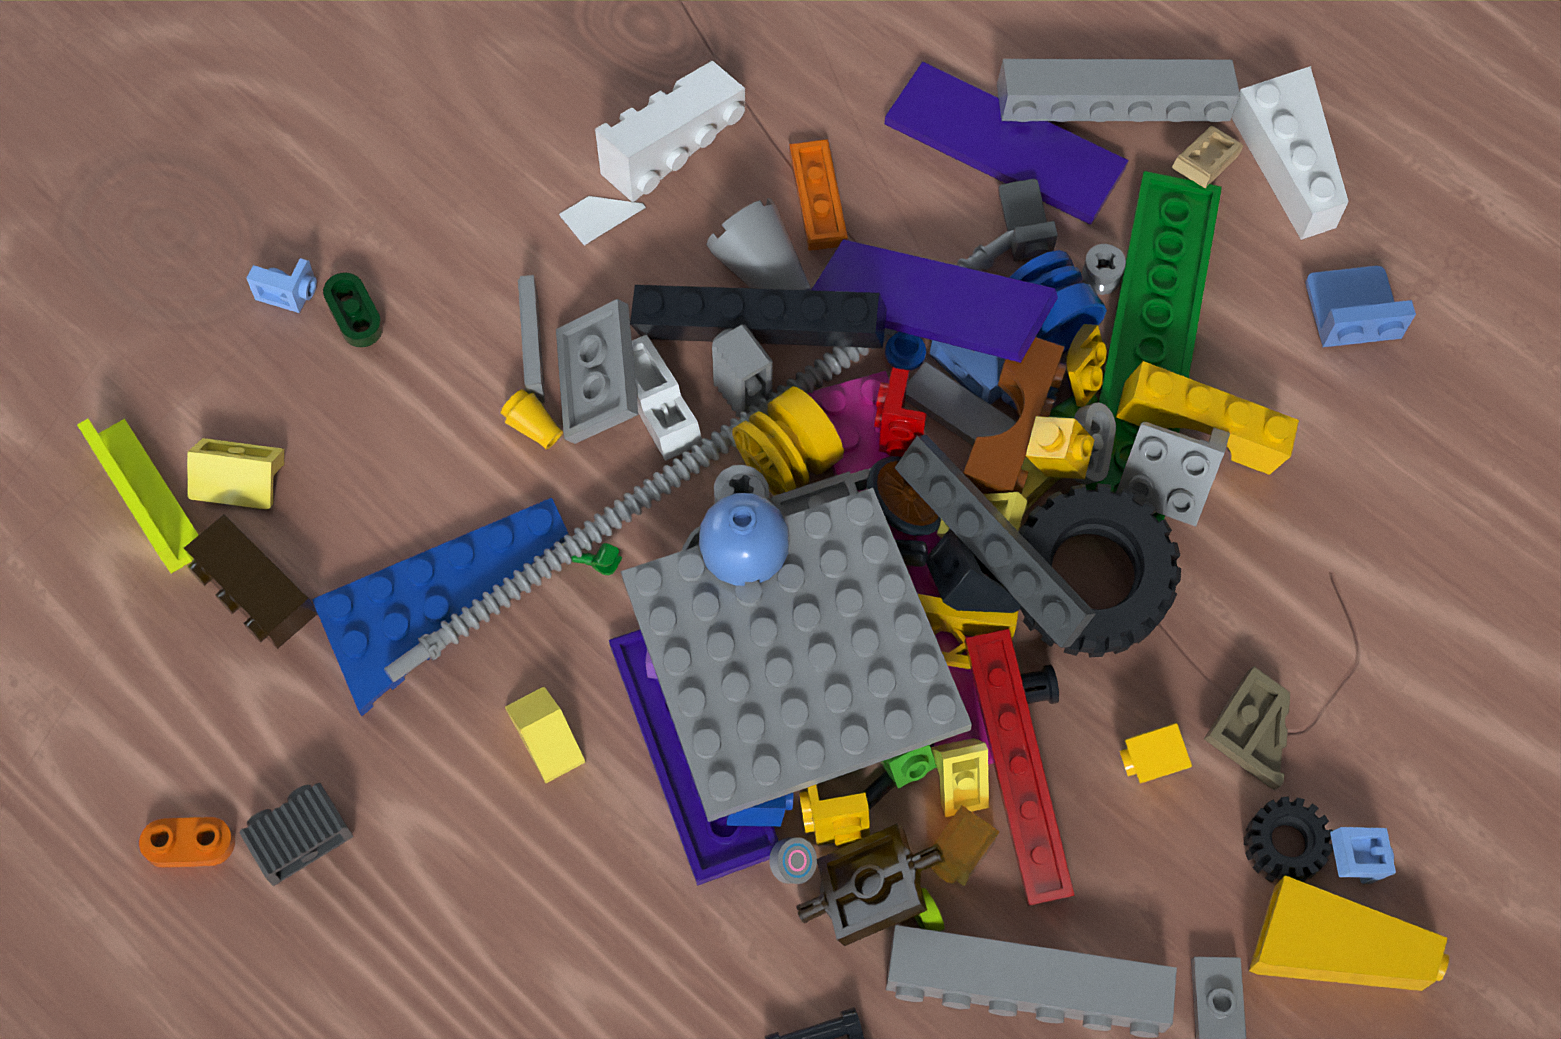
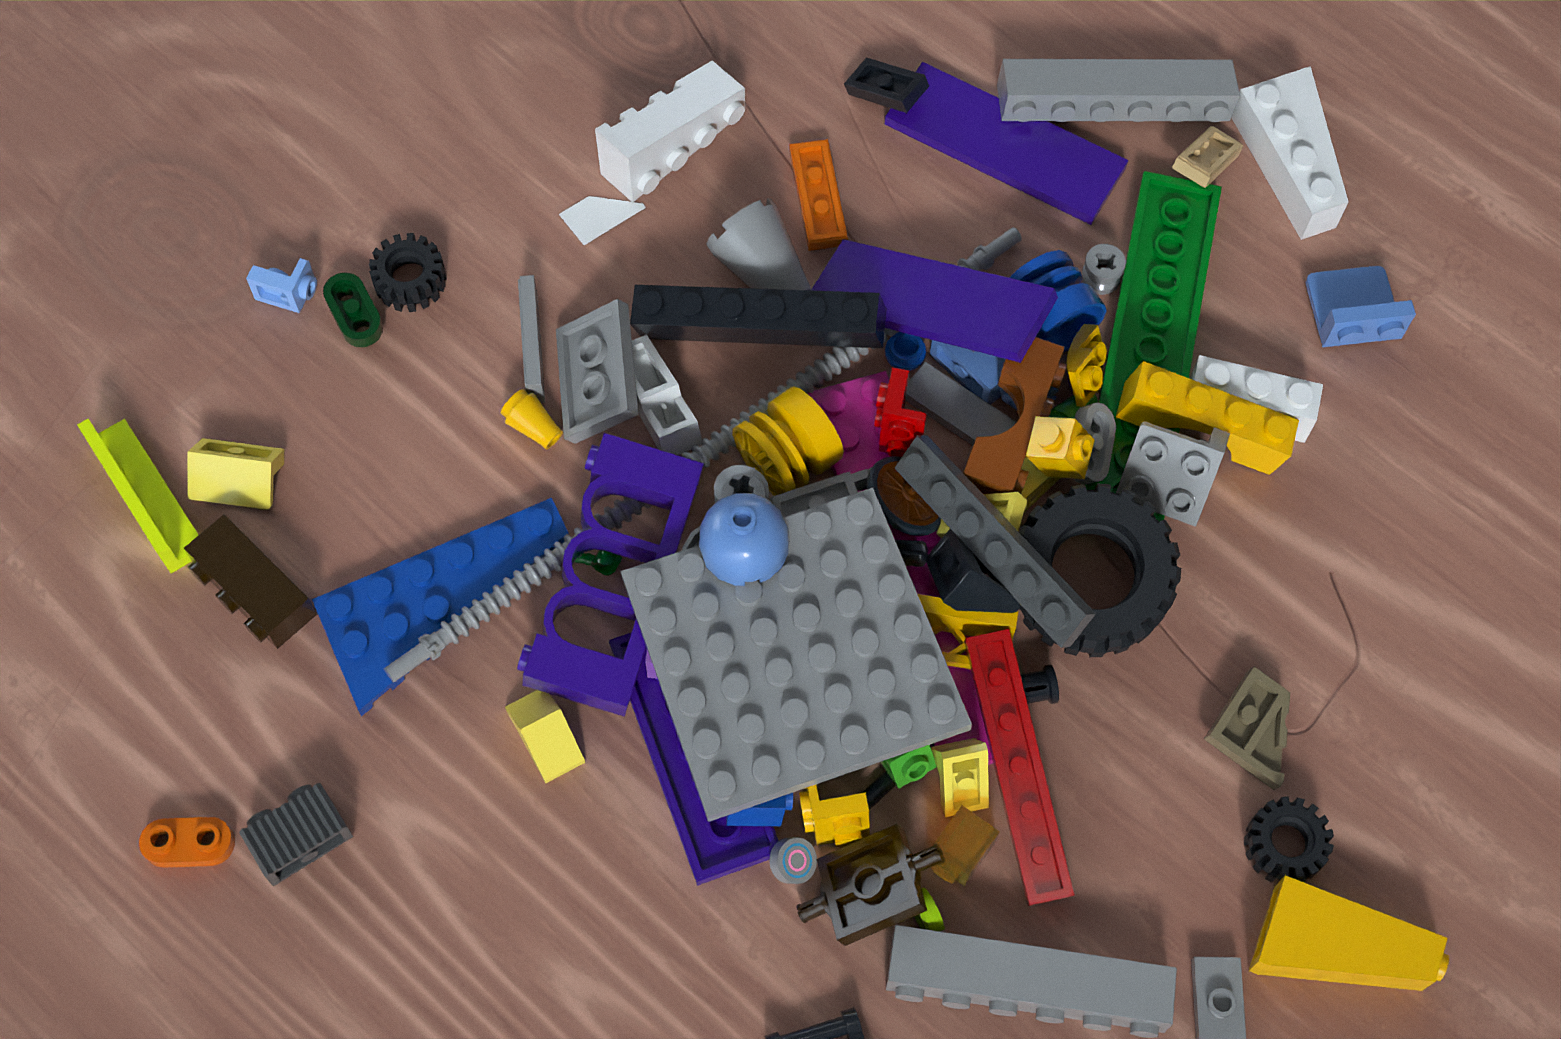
light grey brick [712,325,773,417] -> none
dark grey bracket [998,179,1058,261] -> none
yellow brick [1119,722,1192,784] -> none
light blue bracket [1330,827,1396,884] -> none
none -> black tyre [369,233,447,312]
none -> dark purple fence [517,433,704,717]
none -> black plate [844,57,929,113]
none -> white arch [1190,355,1323,443]

